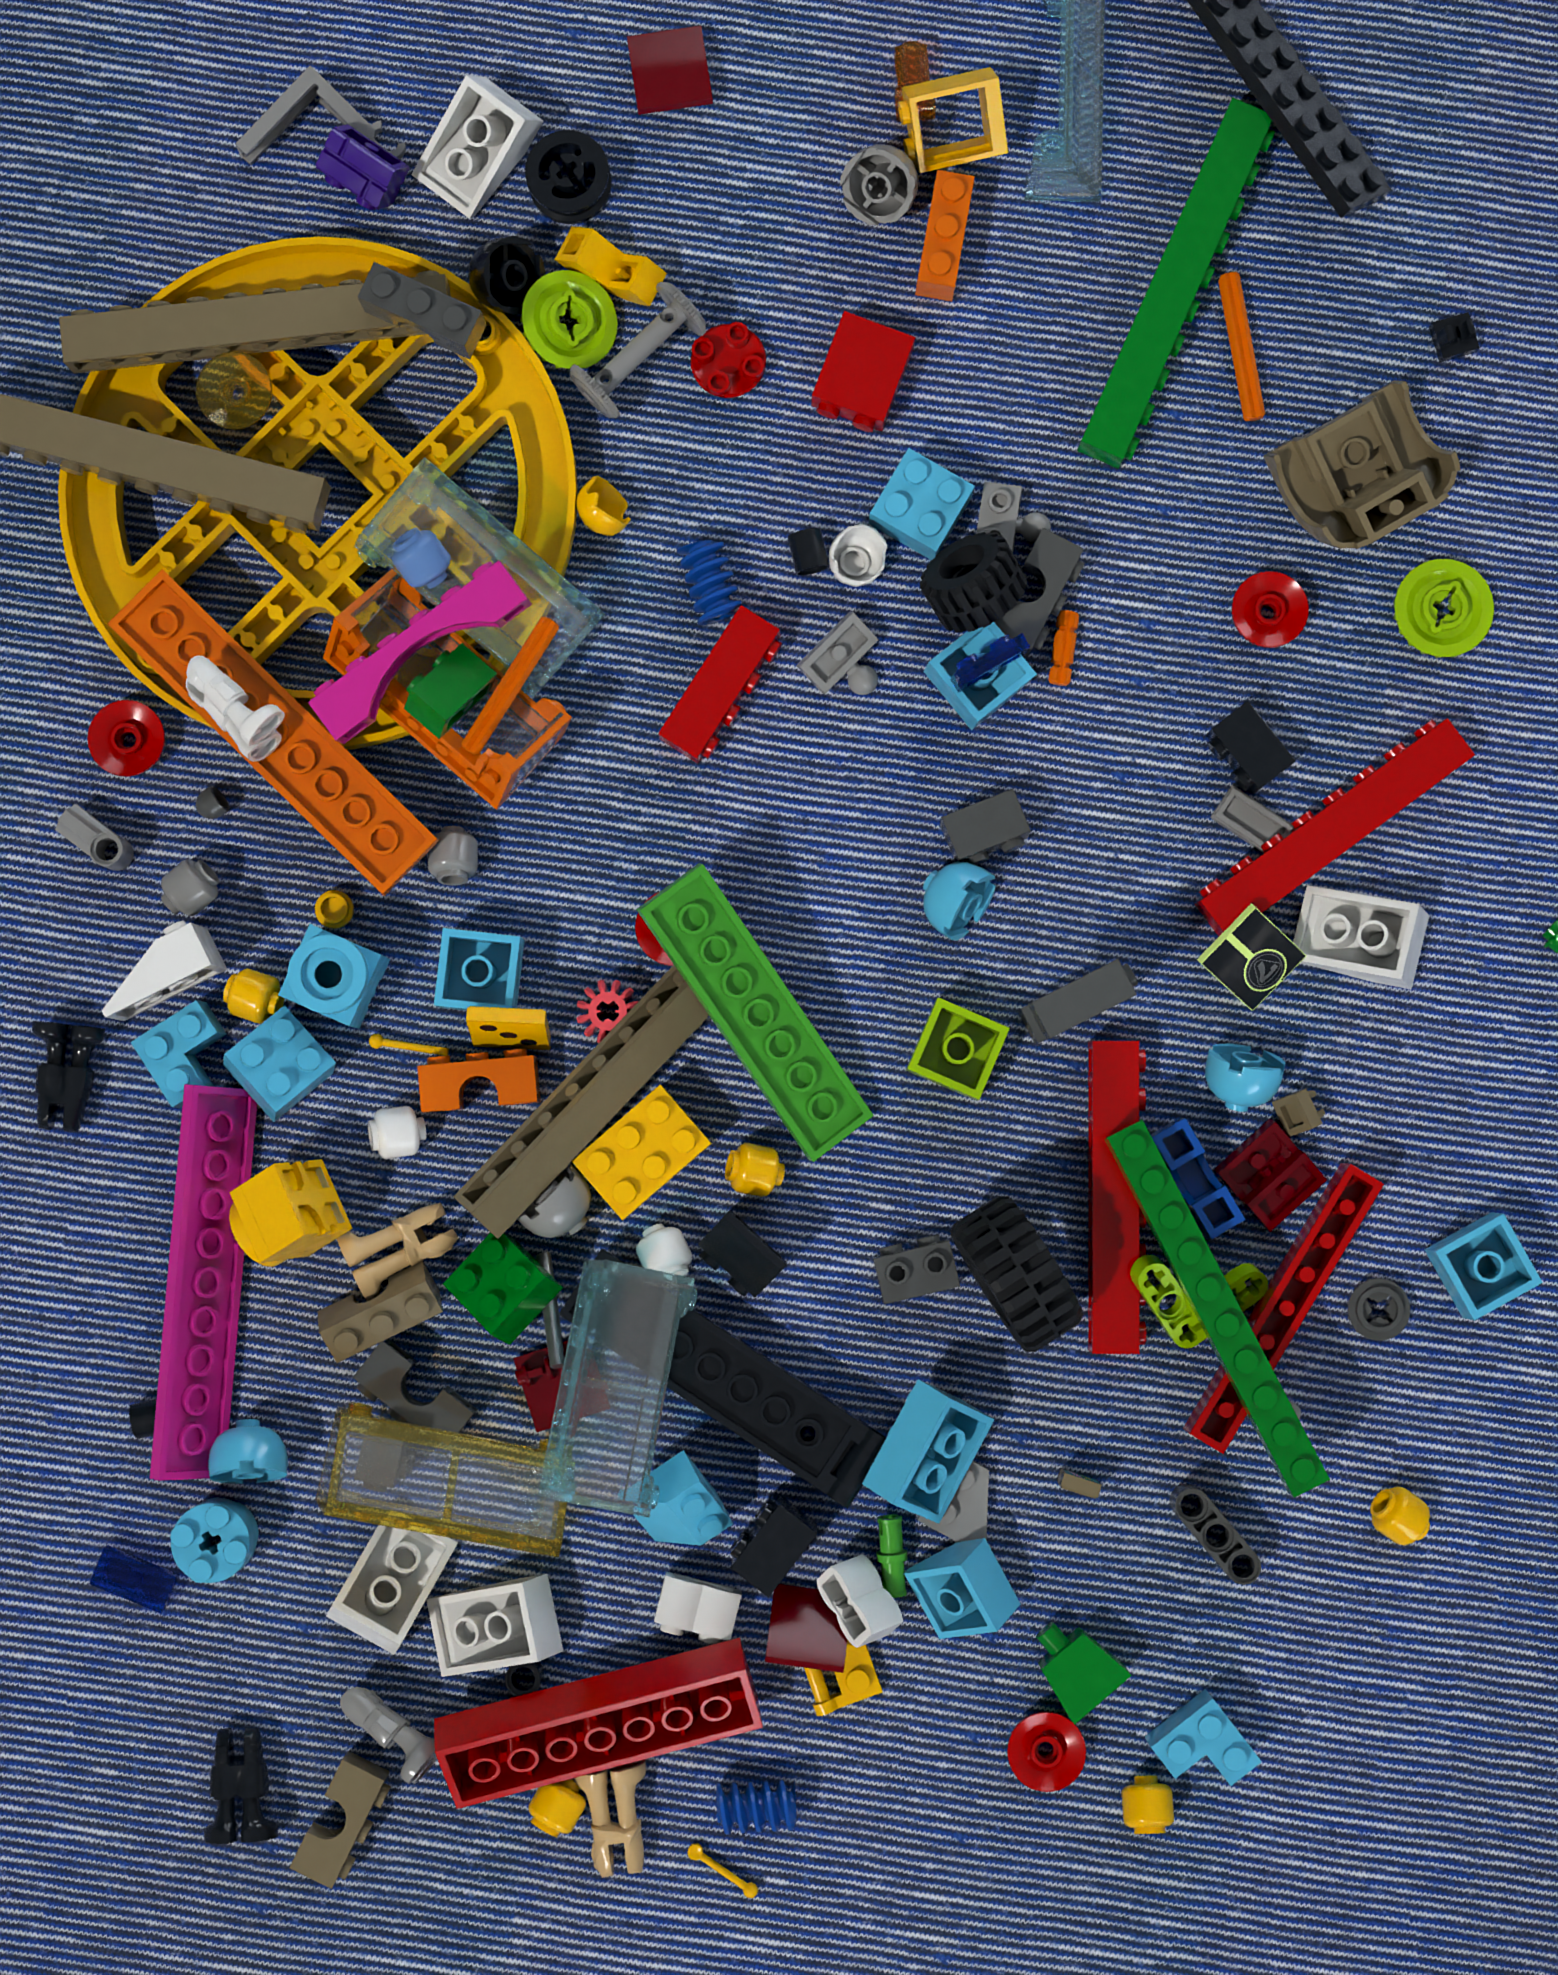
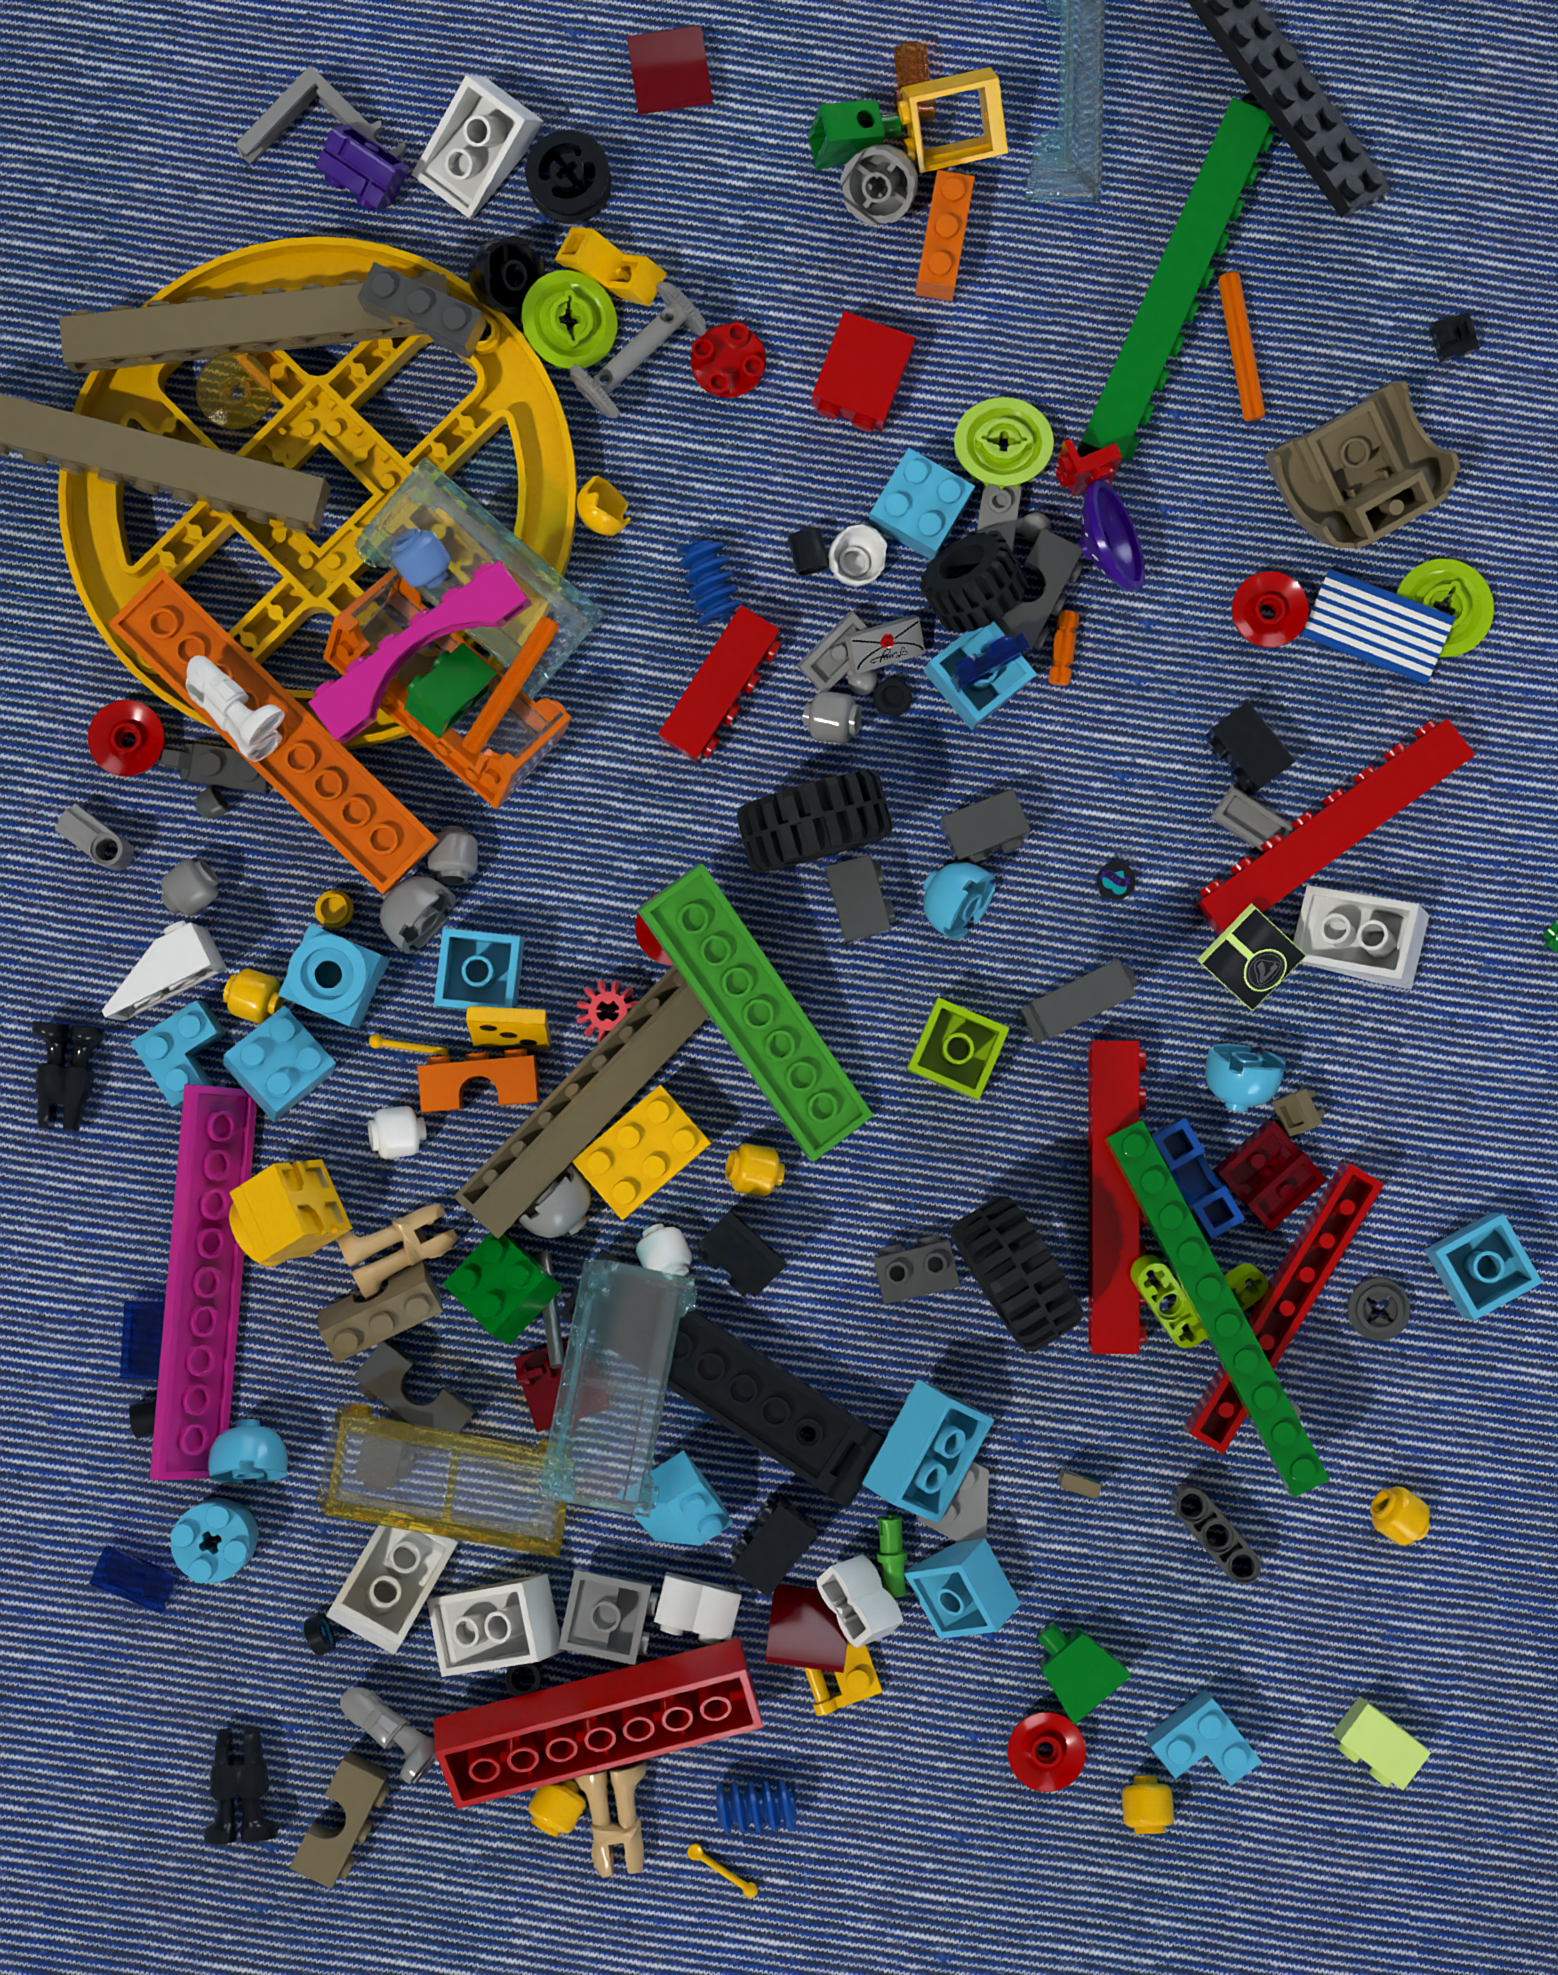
none -> clear blue plate [120,1300,165,1380]
none -> dark grey hinge [161,743,269,794]
none -> black tile [304,1614,336,1656]
none -> light grey cylinder [380,875,456,954]
none -> light grey plate [558,1569,658,1665]
none -> black tyre [736,770,893,873]
none -> light grey head [803,691,862,743]
none -> green torso [808,100,901,171]
none -> dark grey brick [825,854,896,944]
none -> light grey tile [845,615,926,674]
none -> black tile [873,678,912,718]
none -> lime gear [954,397,1054,490]
none -> red bracket [1055,438,1122,497]
none -> dark purple dish [1080,479,1145,592]
none -> black tile [1095,861,1135,901]
none -> sticker [1301,569,1455,685]
none -> yellowish green brick [1332,1696,1431,1791]

